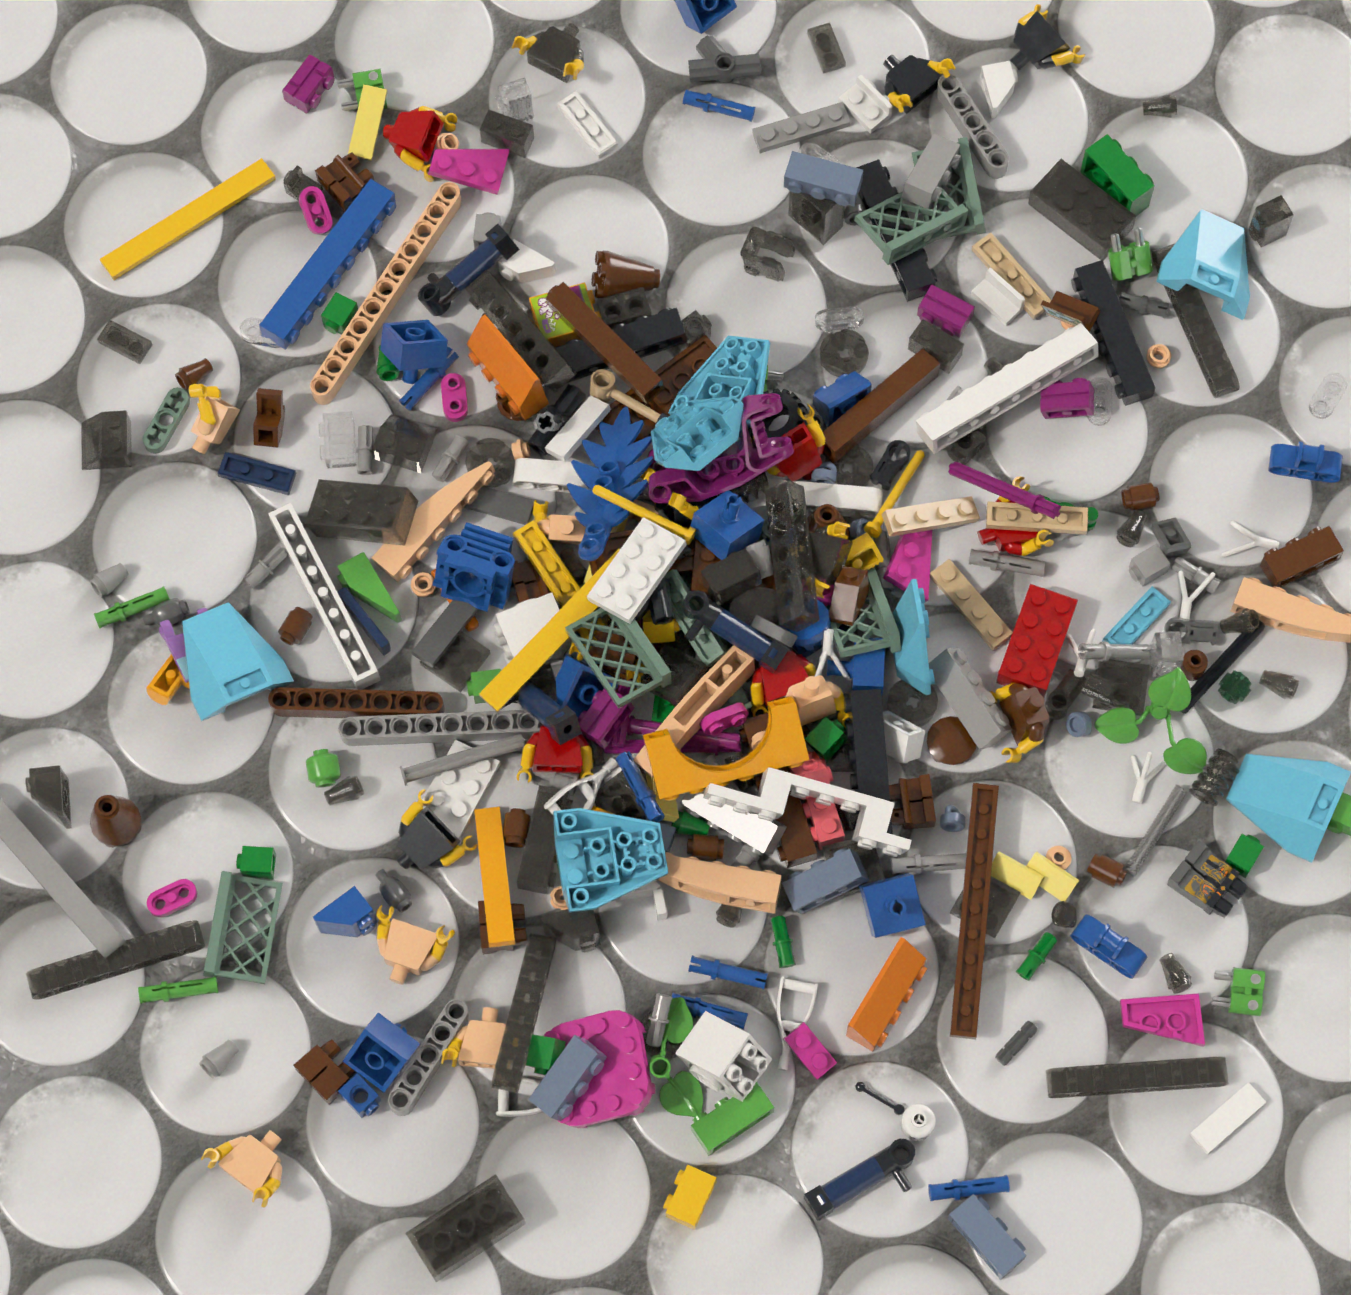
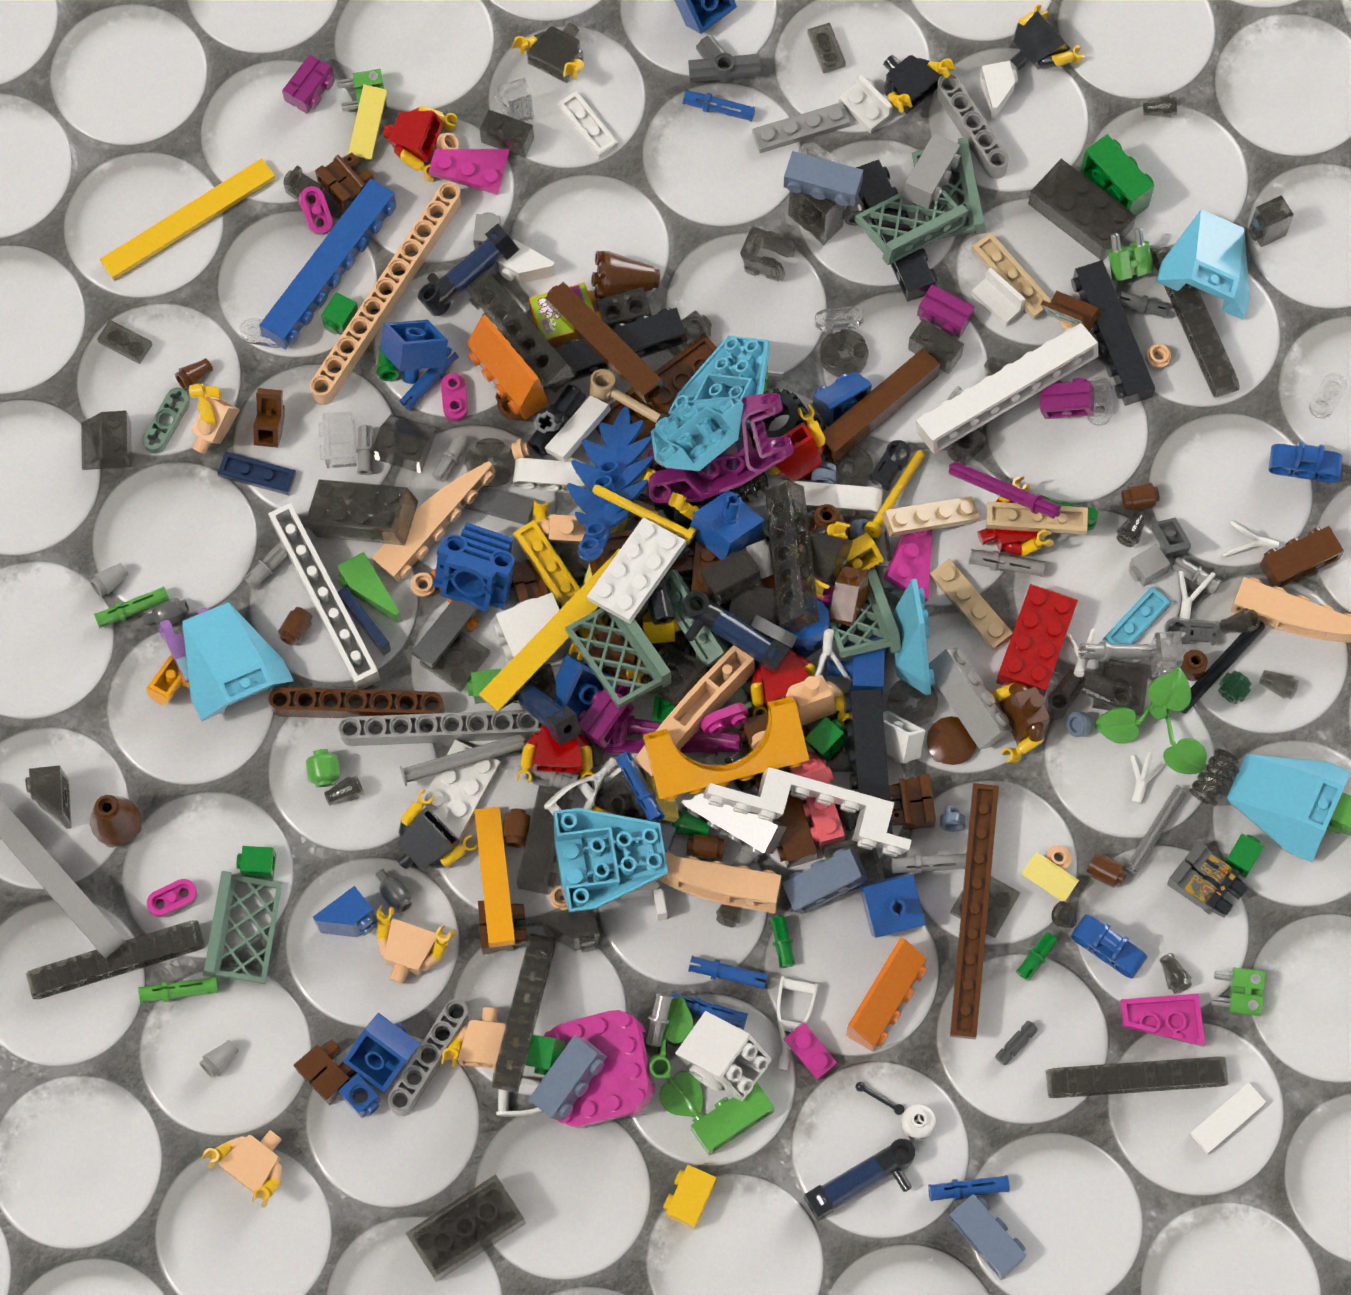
light yellow tile [991,852,1044,900] -> none

